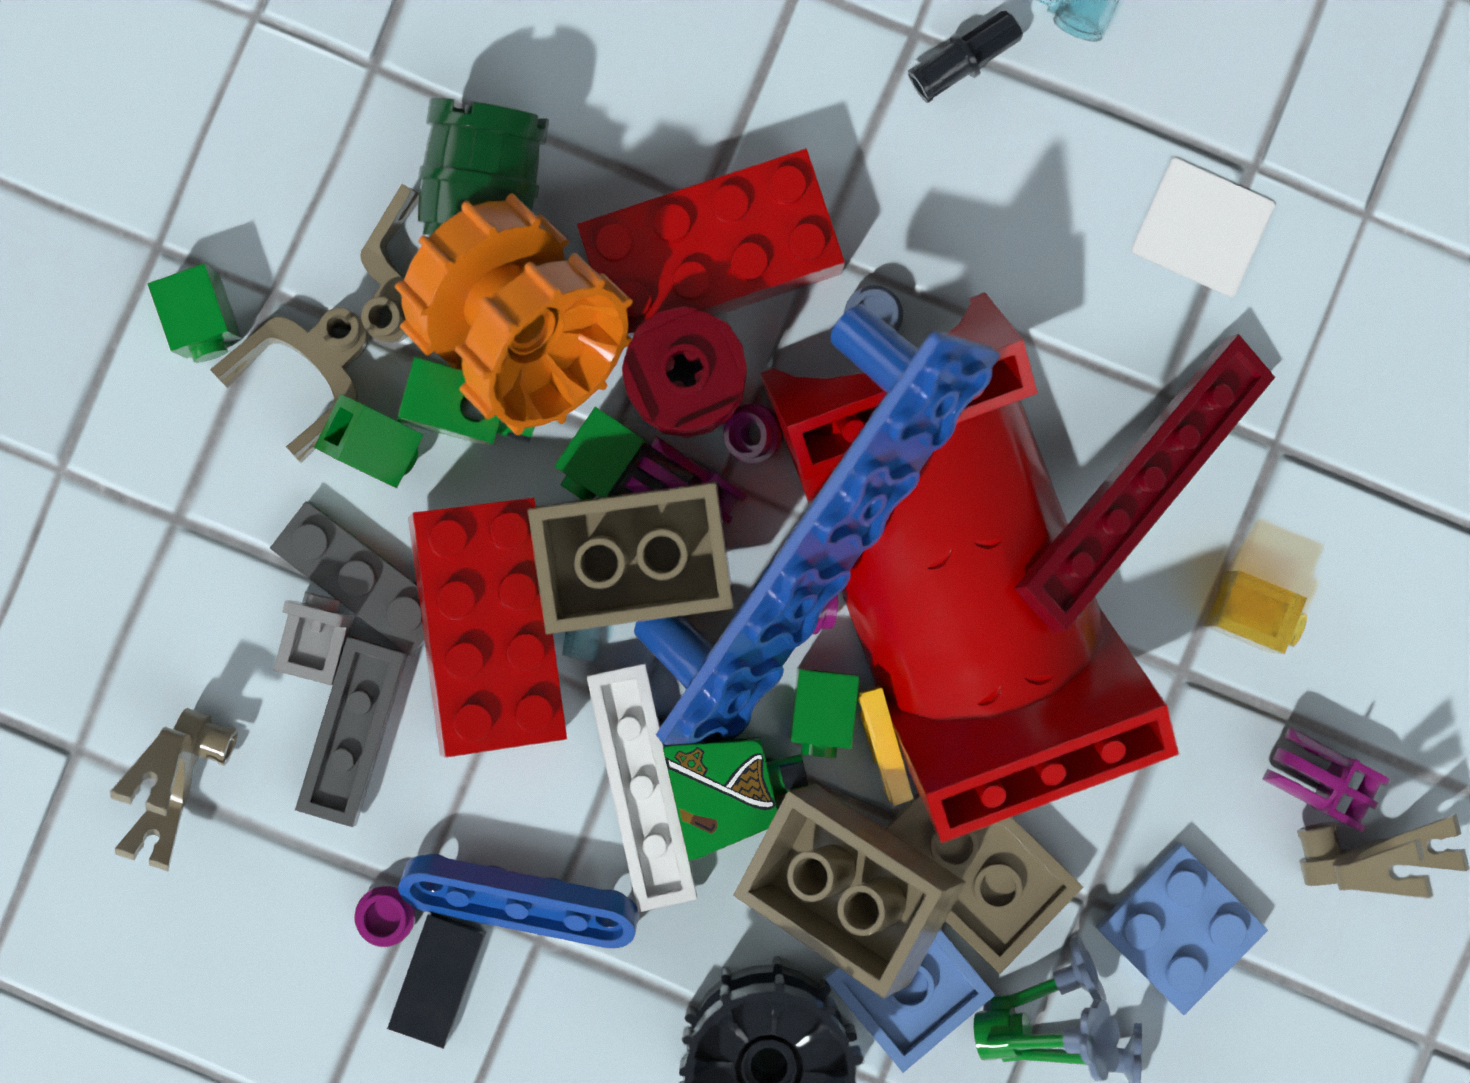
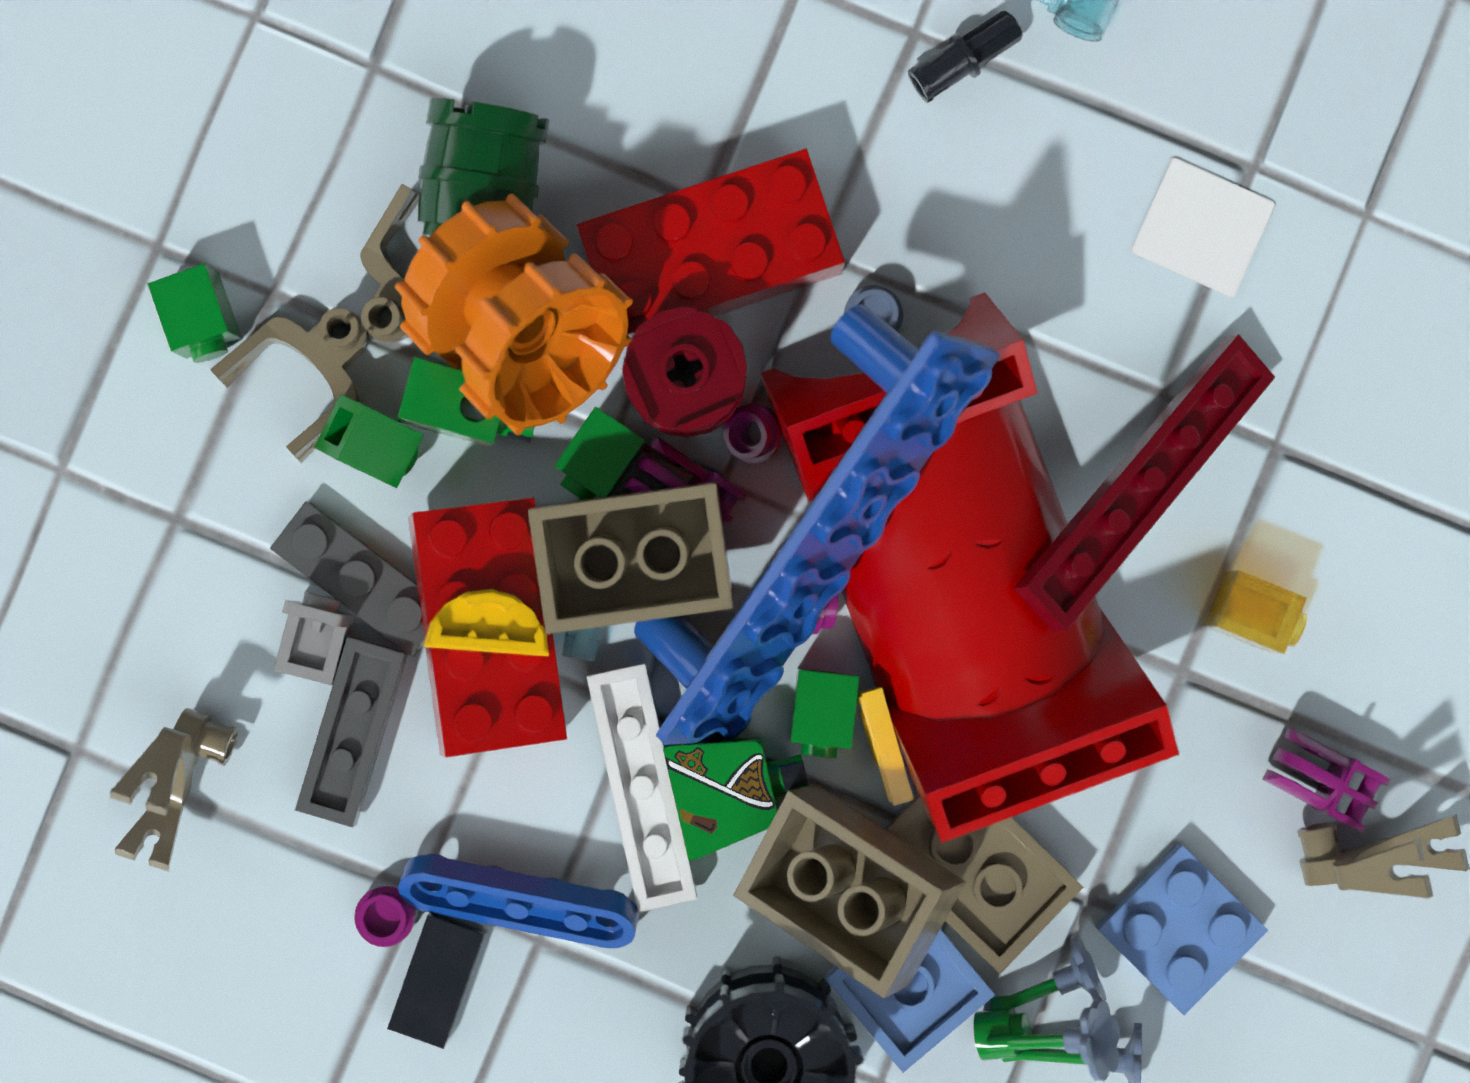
none -> yellow tile [423,589,549,656]

